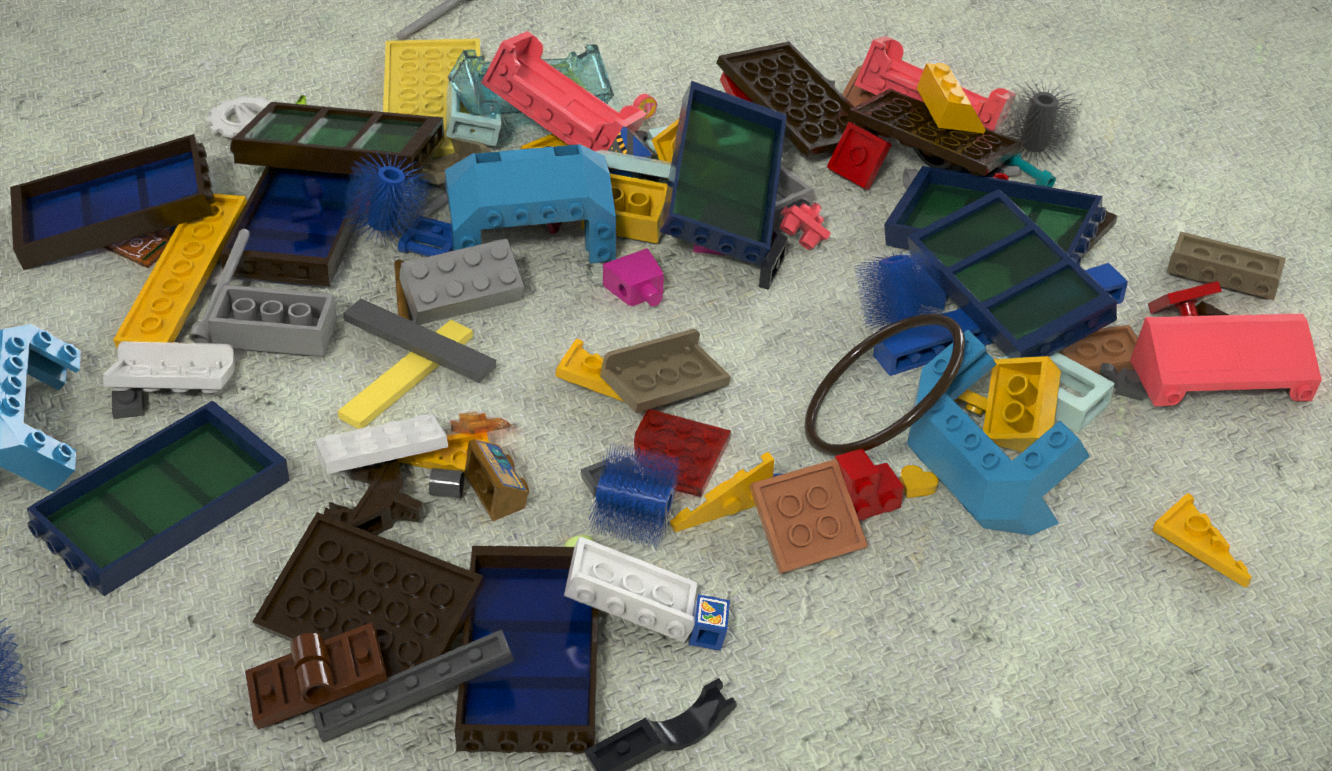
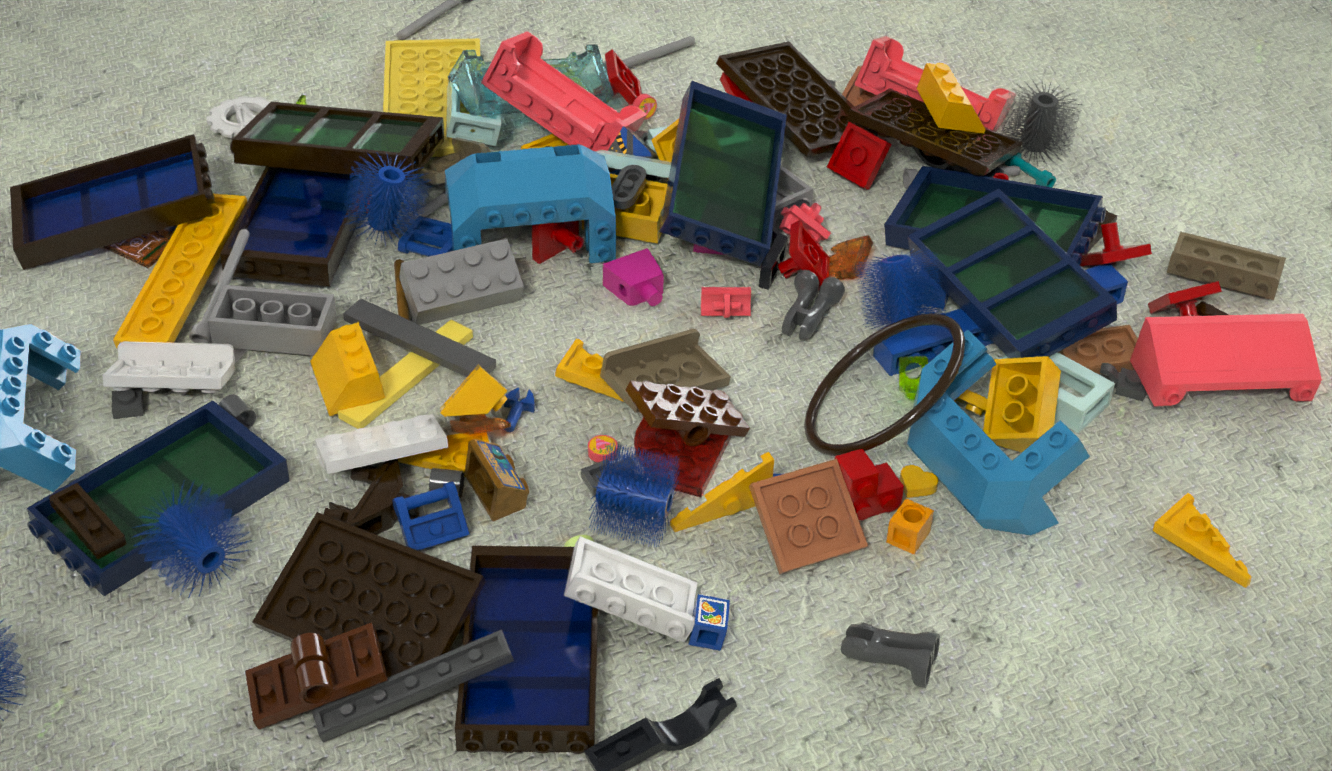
none -> dark brown plate [49,483,127,559]
none -> blue piece [131,480,252,598]
none -> dark grey beam [219,394,256,429]
none -> yellow slope [310,322,385,416]
none -> blue plate [392,481,470,551]
none -> yellow slope [440,364,508,417]
none -> blue bar [503,388,535,432]
none -> red tile [532,220,584,264]
none -> tile [588,435,618,462]
none -> red tile [597,49,642,105]
none -> light grey piece [599,36,695,80]
none -> dark grey plate [612,165,647,209]
none -> reddish brown plate [625,381,750,446]
none -> coral hips [701,287,751,318]
none -> red tile [778,220,830,290]
none -> dark grey piece [782,270,845,340]
none -> clear orange plate [829,235,873,280]
none -> dark grey piece [841,622,940,688]
none -> light orange brick [886,499,934,554]
none -> clear neon green bracket [899,356,928,400]
none -> red tile [1080,222,1152,266]

